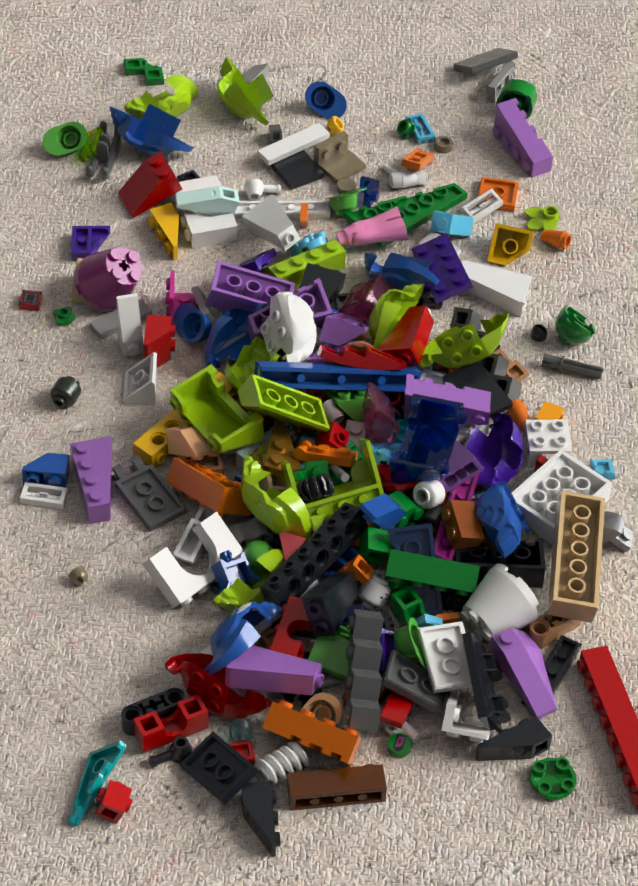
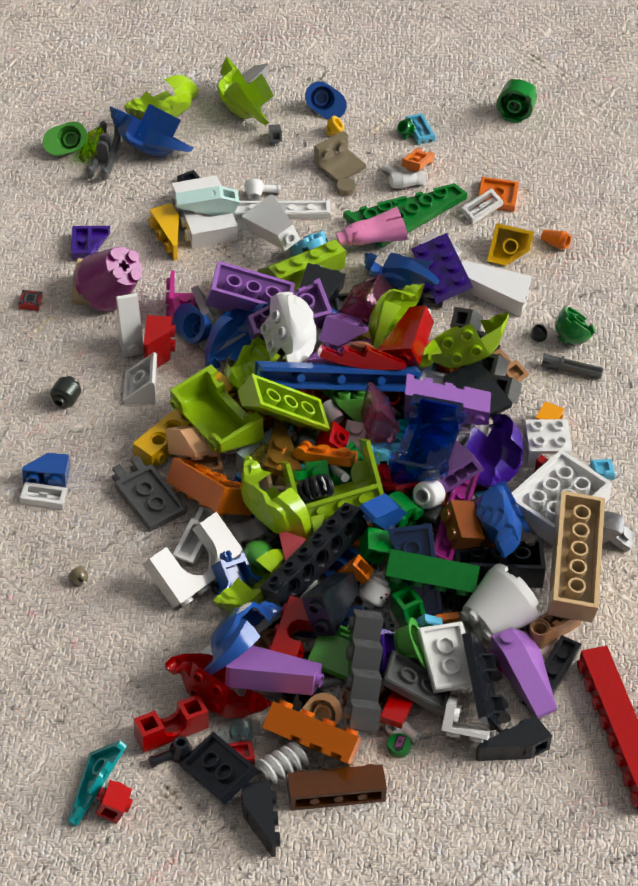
green plate [53,307,75,326] -> none
medium lavender wedge [70,436,113,524] -> none
light grey tile [90,299,152,339] -> none
red slope [118,151,183,218] -> none
black beam [121,687,185,736] -> none
green tile [124,58,164,86] -> none
dark purple wing [239,248,277,272] -> none
white tile [258,123,330,166] -> none
black tile [270,150,324,190] -> none
orange tile [300,203,309,228] -> none
bright green piece [325,187,367,216] -> none
clear blue bracket [359,176,380,208] -> none
medium azure slope [430,211,474,236] -> none
dark tan tile [434,136,453,153] -> none
dark grey tile [453,48,518,74] -> none
light grey hinge [486,61,515,103] -> none
medium lavender wedge [493,98,553,177] -> none
orange cone [506,399,530,431] -> none
lime plate [524,206,560,231] -> none
green dish [529,757,577,800] -> none

